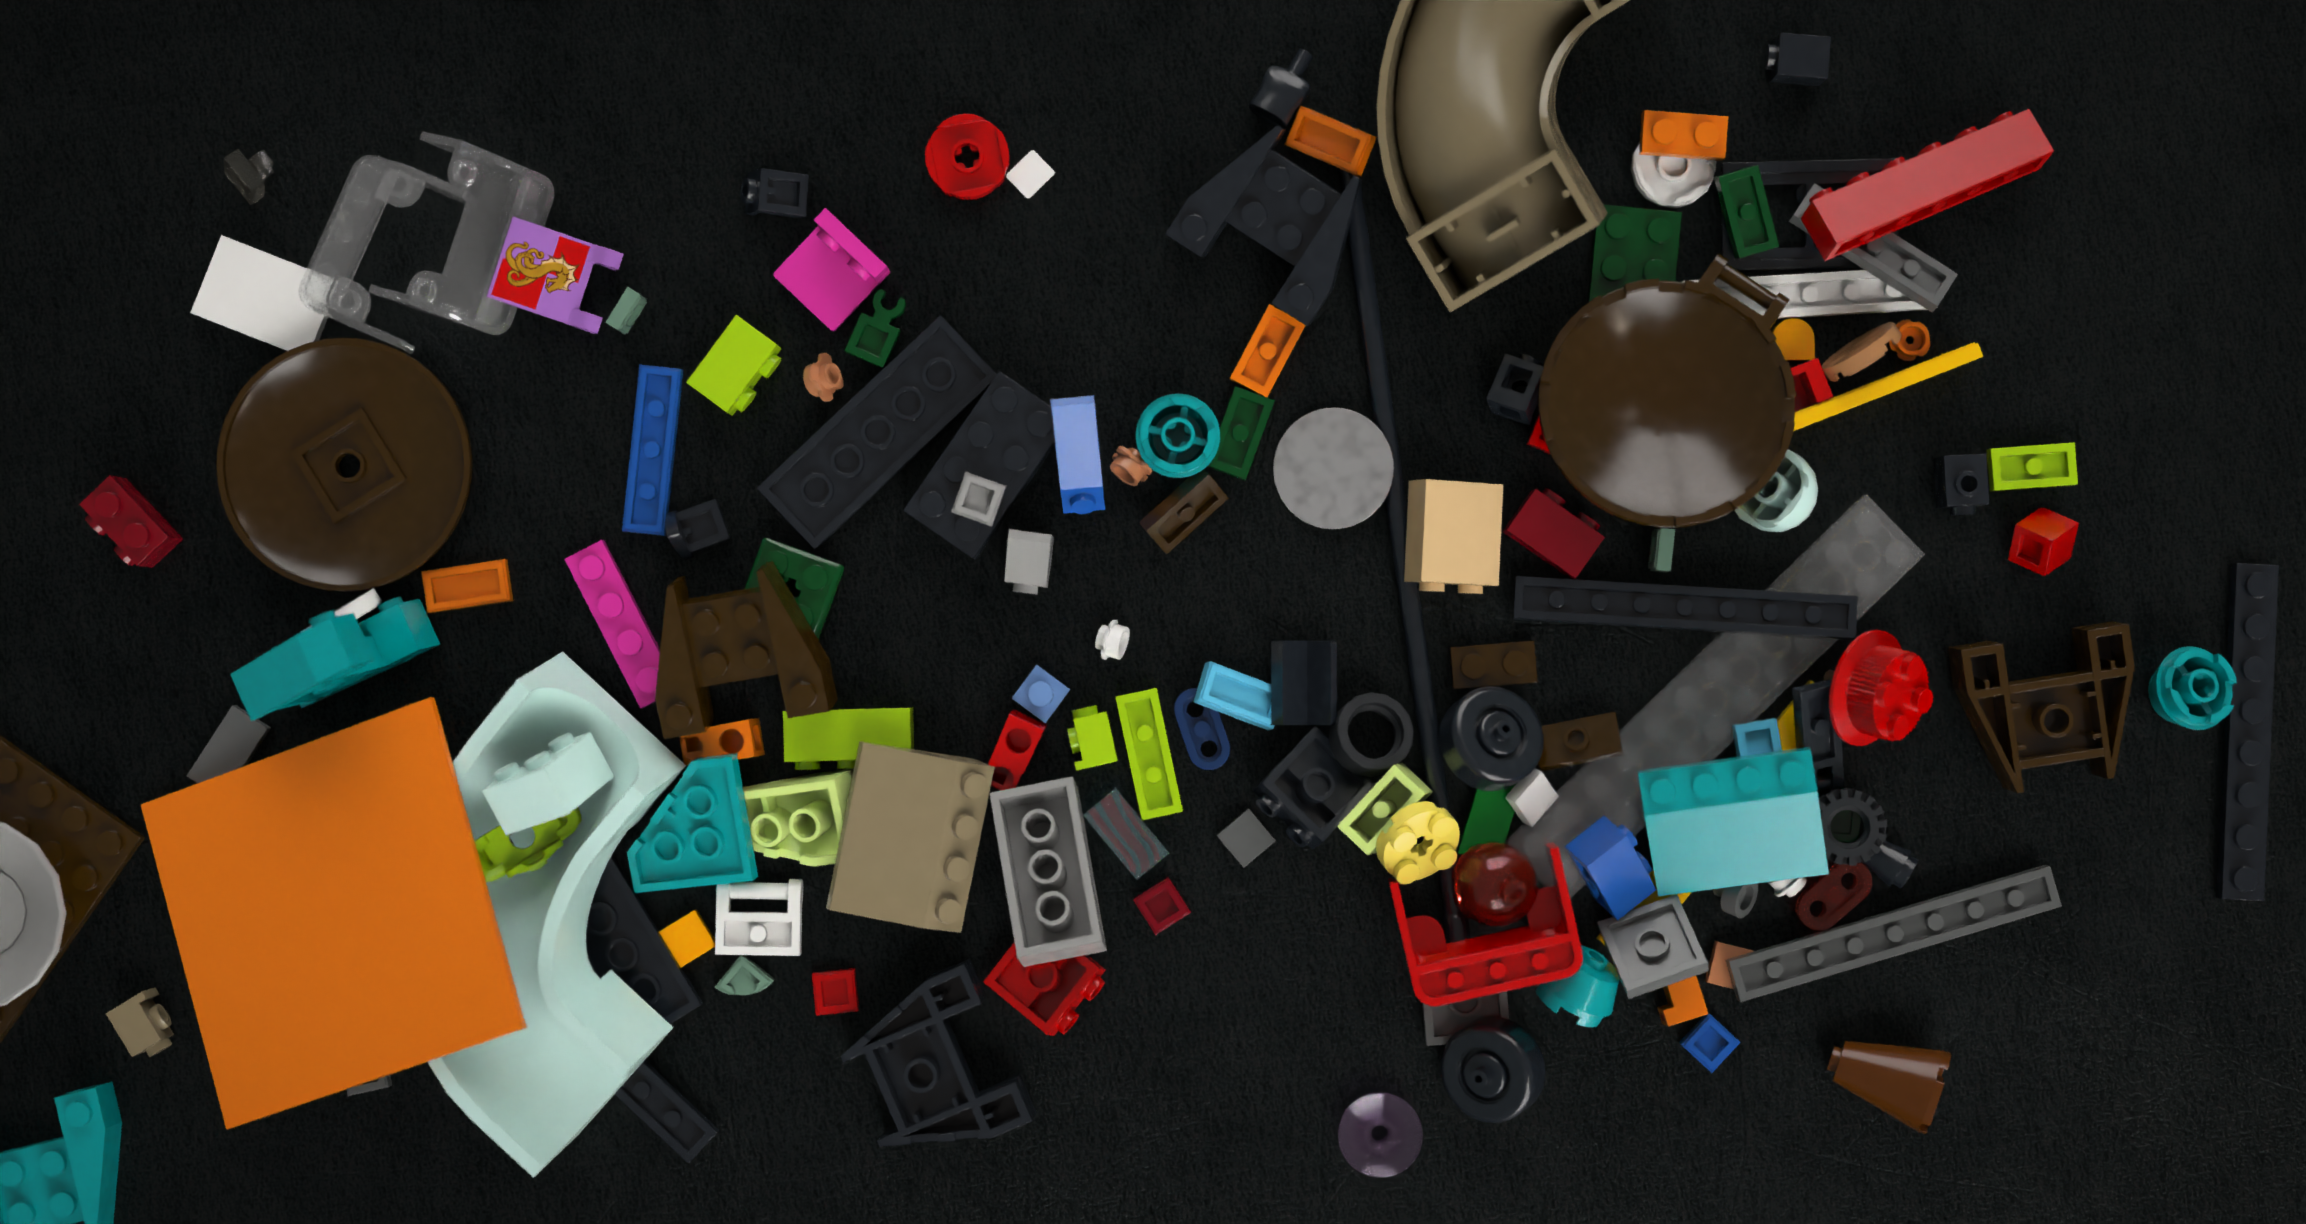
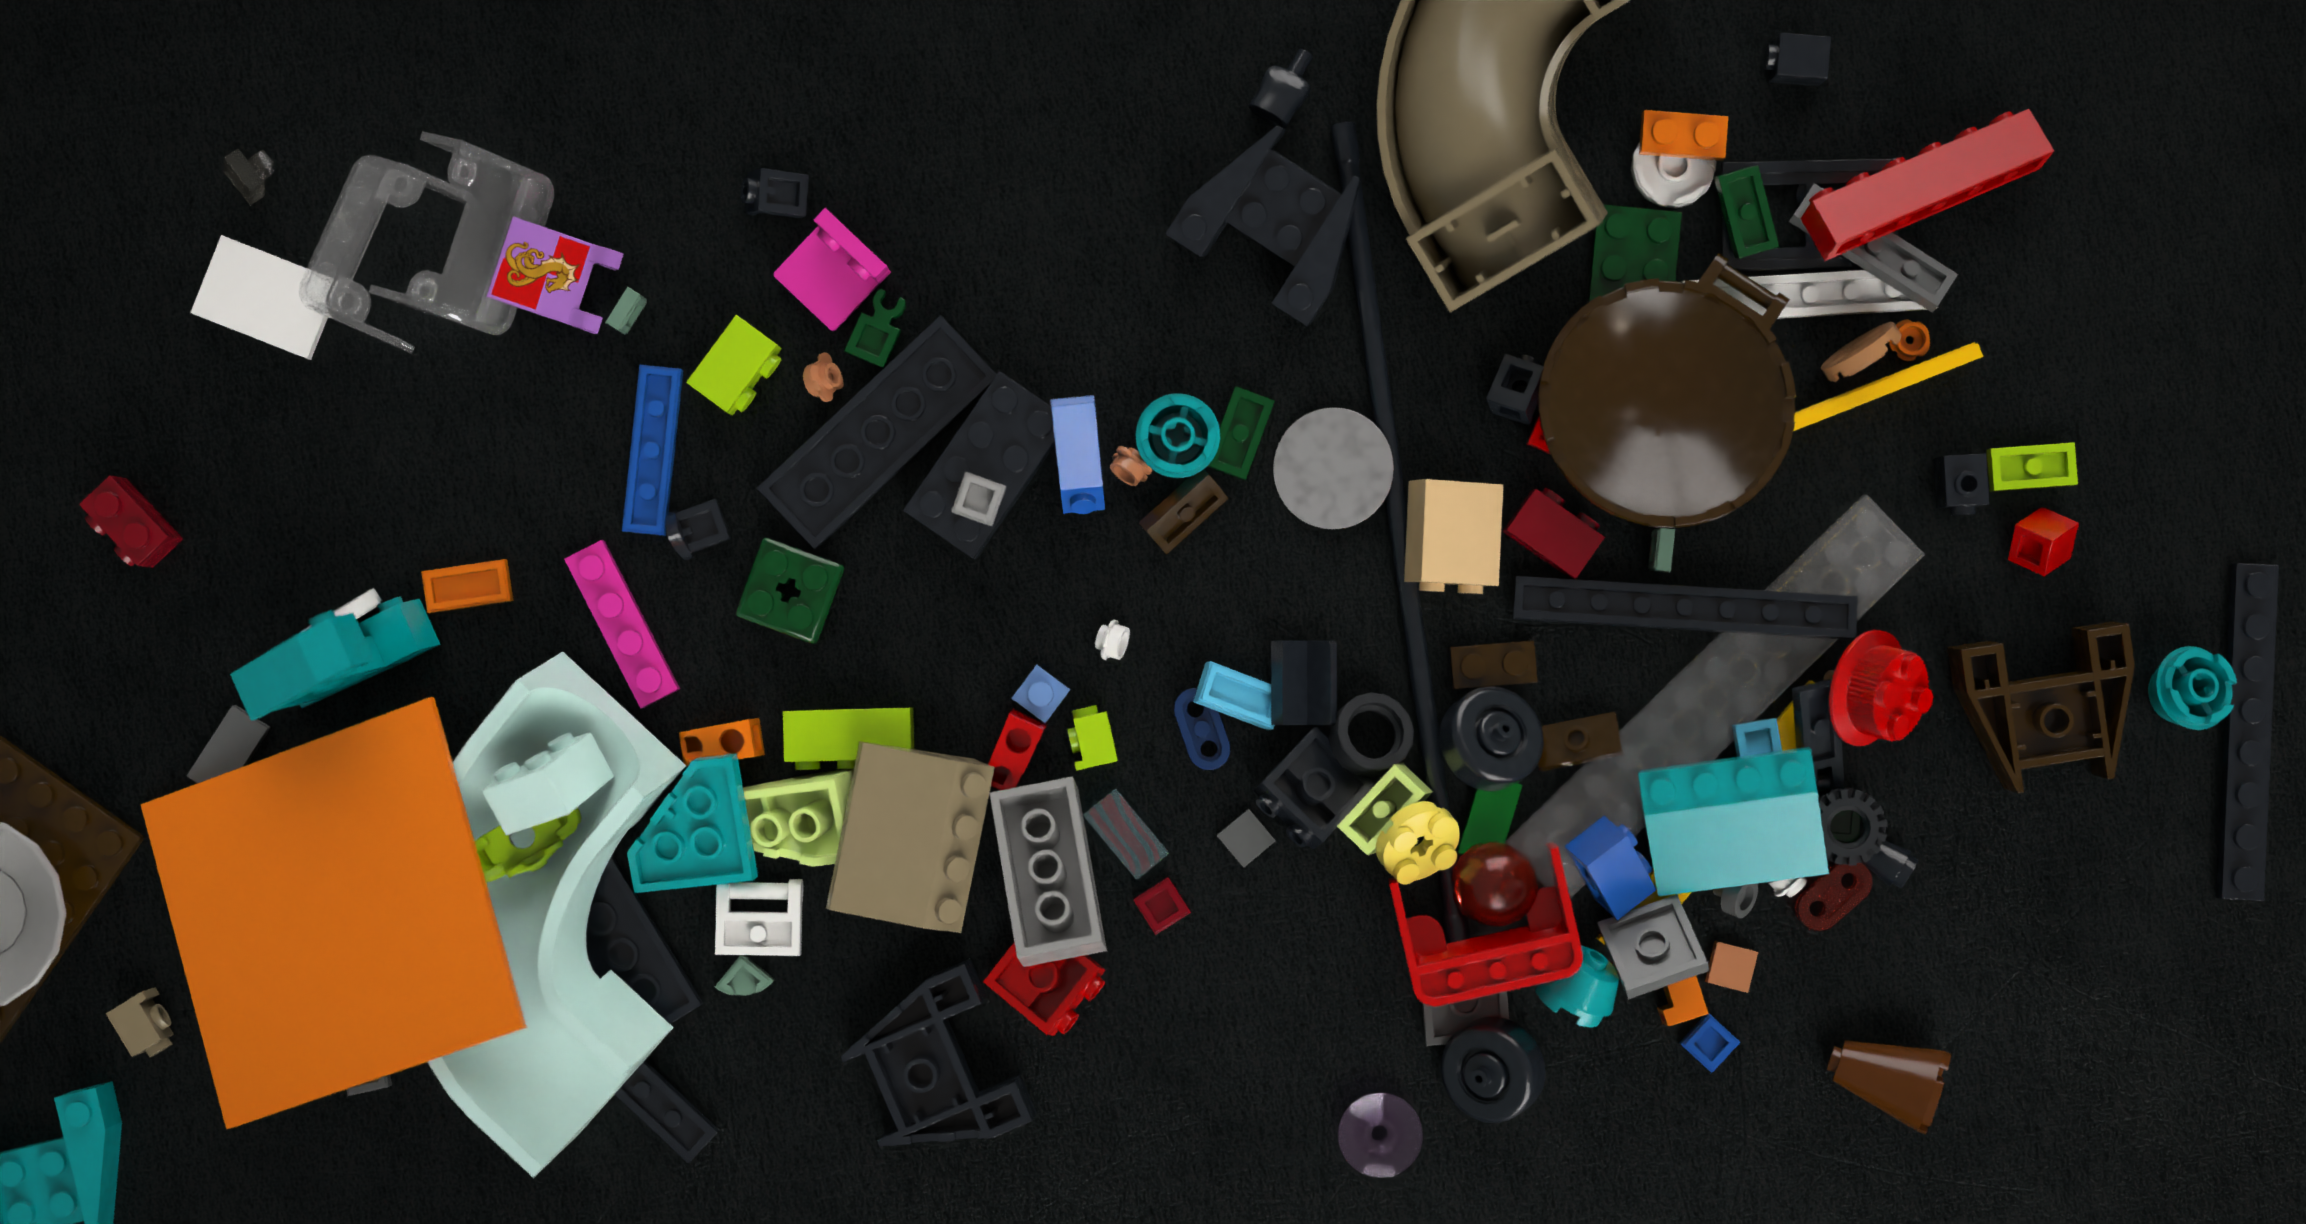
dark brown dish [217,338,472,591] -> none
dark brown wedge [655,561,838,739] -> none
light orange tile [659,909,715,968] -> none
red tile [812,968,859,1016] -> none
red plate [925,114,1010,200] -> none
light grey slope [1004,529,1054,595] -> none
white sticker [1006,150,1055,198] -> none
lime plate [1116,688,1183,820] -> none
orange plate [1229,304,1305,398] -> none
orange tile [1285,106,1377,176] -> none
white tile [1505,768,1559,827] -> none
dark grey plate [1725,865,2062,1002] -> none
light aqua cylinder [1734,449,1818,532] -> none
light orange tile [1772,318,1815,361] -> none
red panel [1791,358,1833,412] -> none

